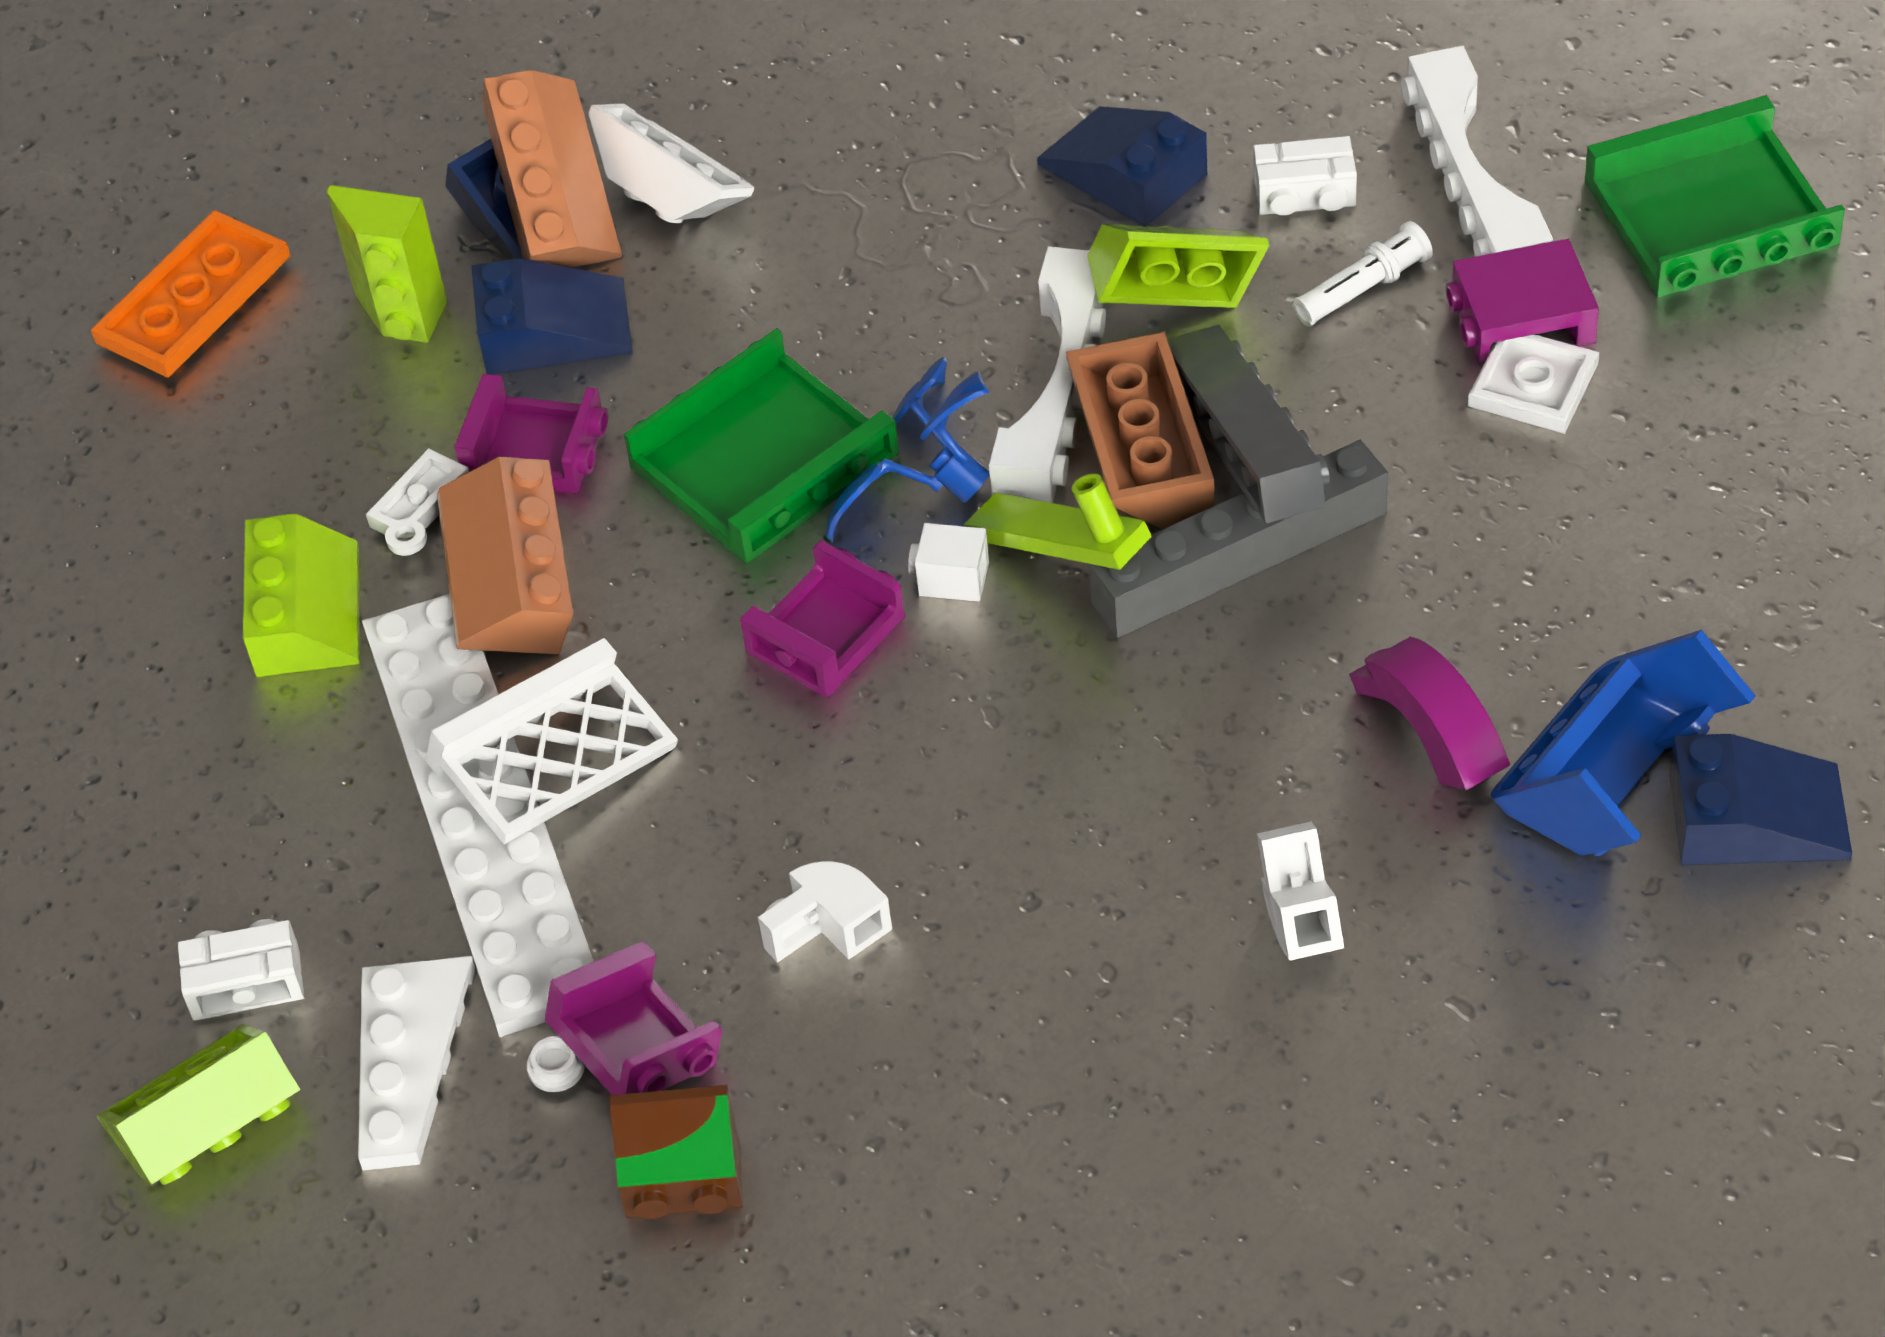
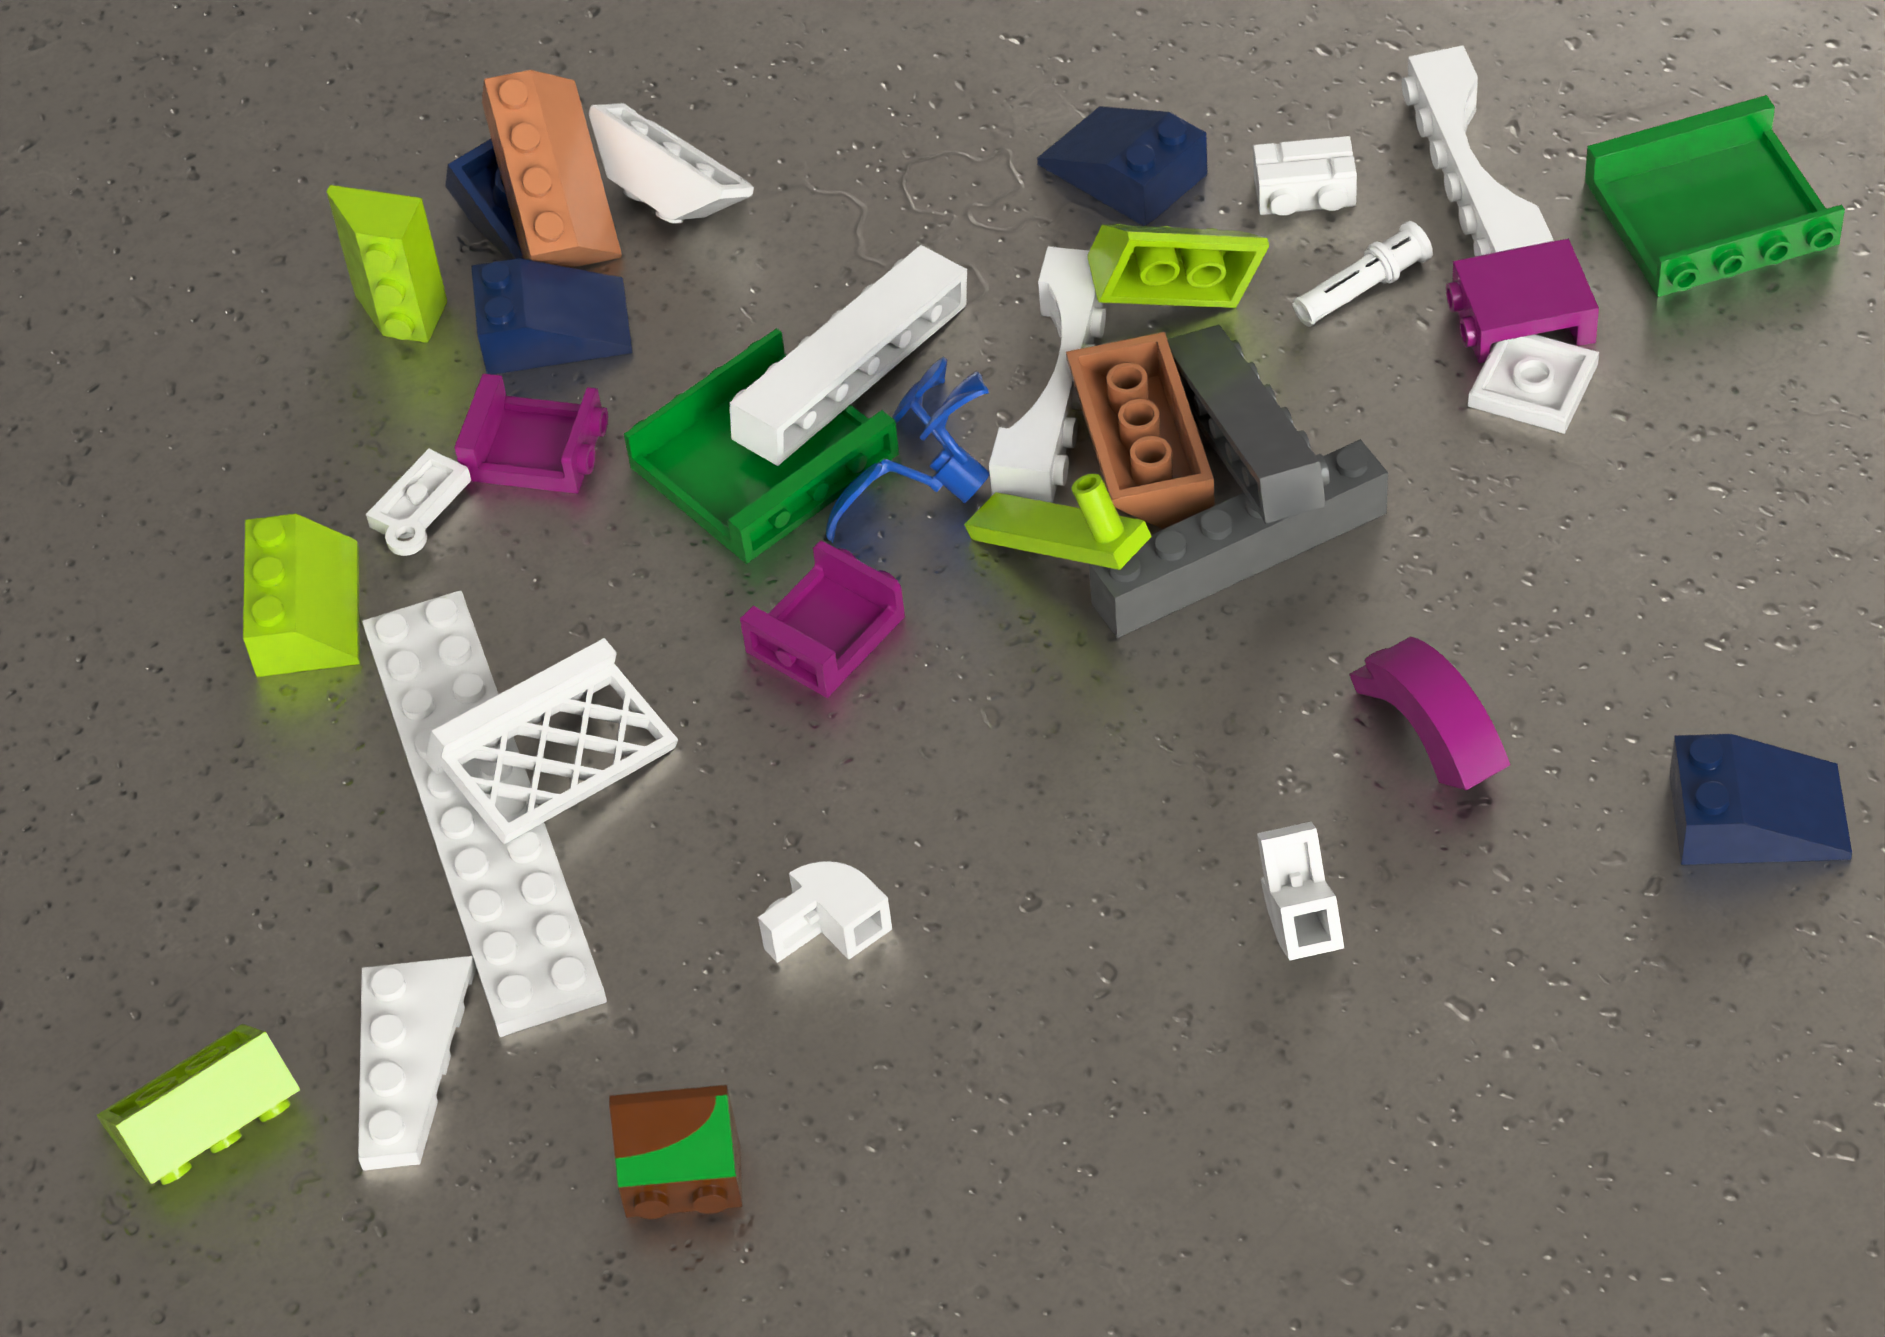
orange plate [91,210,291,378] -> none
white brick [178,919,305,1021] -> none
nougat slope [437,457,573,655] -> none
white plate [527,1036,584,1092] -> none
magenta panel [545,941,723,1095] -> none
white brick [908,523,989,602] -> none
blue windscreen [1491,630,1756,856] -> none
none -> white brick [729,245,967,466]

